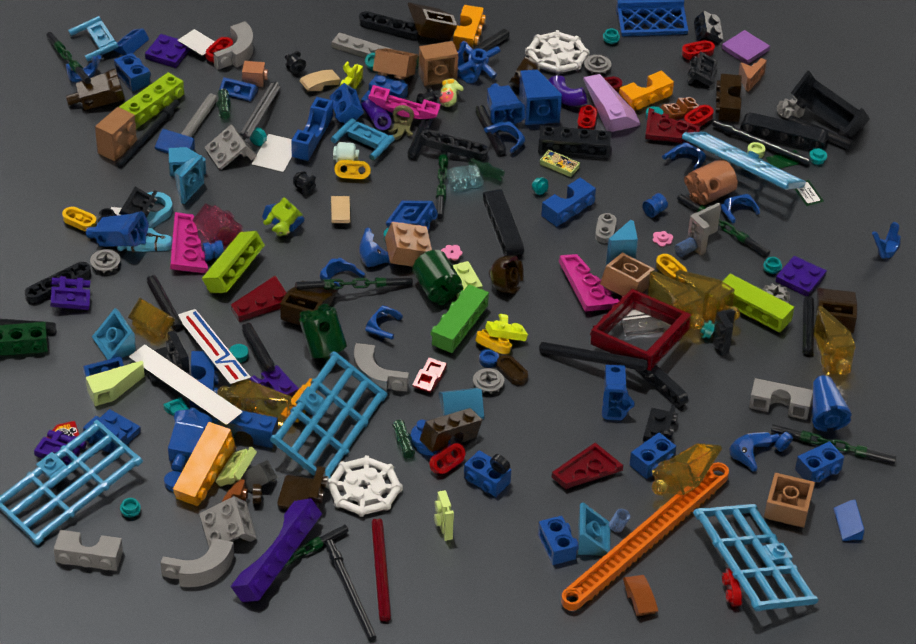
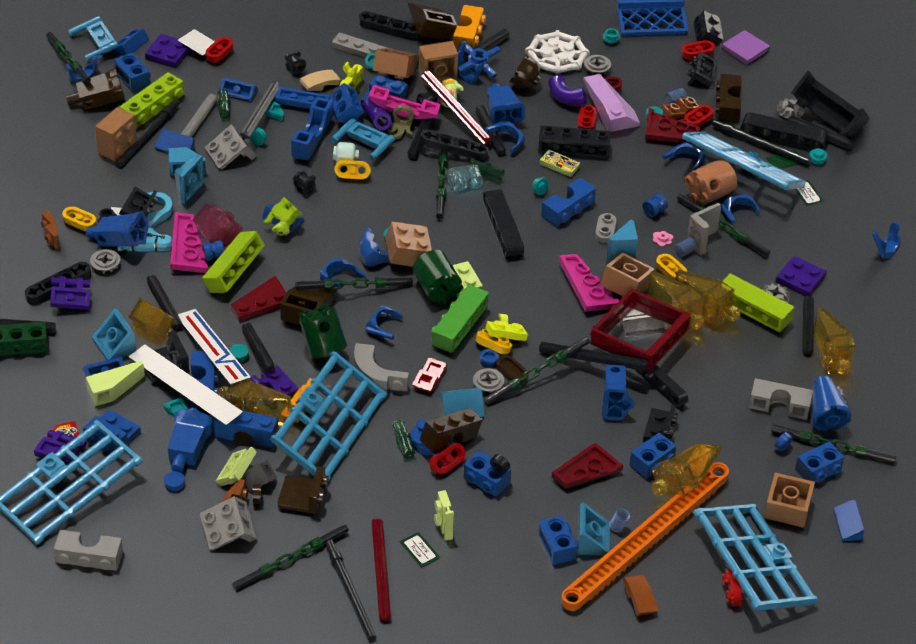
teal plate [120,498,141,517] -> none
light grey arch [161,538,234,587] -> none
light orange wedge [173,422,236,506] -> none
light grey arch [214,21,254,70] -> none
dark purple arch [230,499,322,602] -> none
nougat brick [242,61,268,87] -> none
white sticker [252,134,292,172] -> none
white plate [327,455,403,517] -> none
tan slope [331,196,350,223] -> none
blue plate [386,200,438,230] -> none
bright pink plant [441,245,463,261] -> none
dark brown cylinder [489,256,524,294] -> none
blue slope [519,70,562,125] -> none
light orange arch [619,70,674,111] -> none
teal plate [700,320,715,339] -> none
black bracket [712,308,735,355] -> none
blue animal [729,432,780,472] -> none
nougat slope [739,58,767,92] -> none
yellowish green tile [747,142,765,158] -> none
teal plate [763,257,782,274] -> none
dark brown slope [815,288,857,334] -> none
none -> dark orange slope [41,210,59,250]
none -> teal tile [266,102,284,121]
none -> blue plate [275,87,330,109]
none -> sticker [399,532,441,567]
none -> axle [421,71,492,146]
none -> piece [484,337,590,405]
none -> medium blue piece [665,88,686,104]

